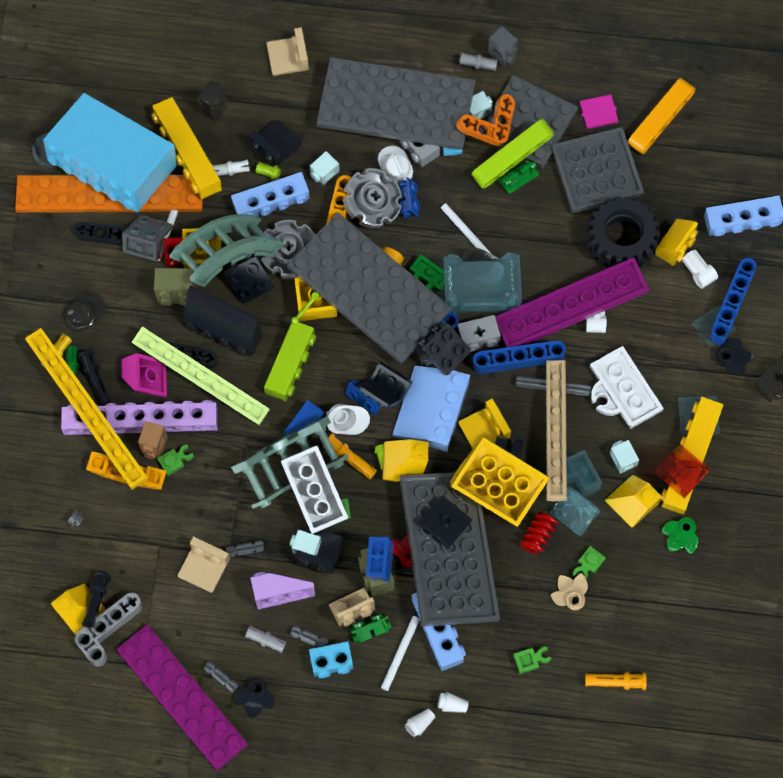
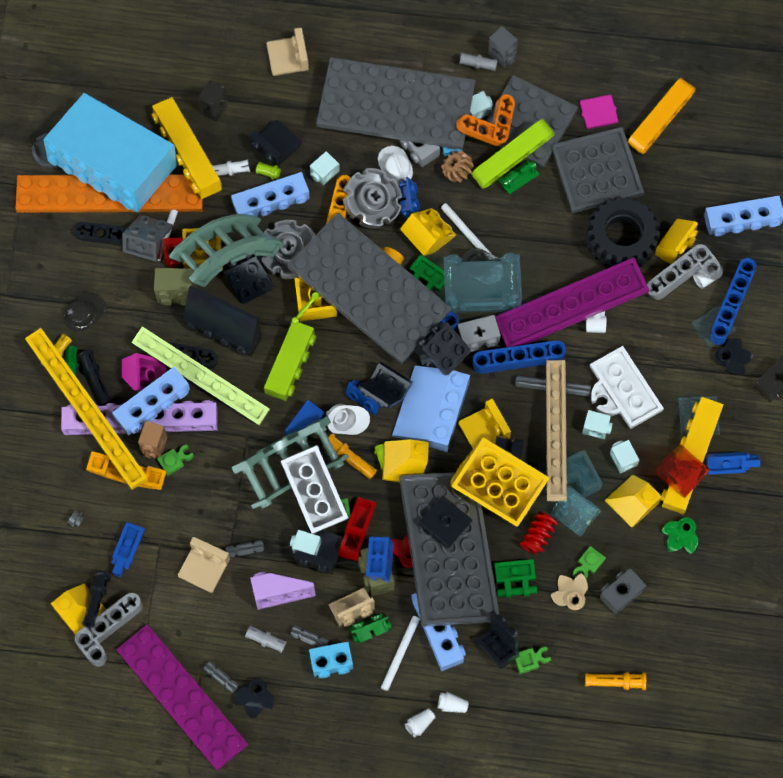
none -> light blue brick [112,366,190,436]
none -> blue hinge [112,522,145,578]
none -> red slope [339,497,376,561]
none -> yellow slope [400,208,456,256]
none -> medium nougat gear [441,150,474,183]
none -> black bracket [476,610,520,670]
none -> green plate [494,559,537,598]
none -> light aqua brick [582,410,613,440]
none -> dark grey brick [600,568,647,615]
none -> light grey beam [647,244,723,300]
none -> blue hinge [706,452,760,475]

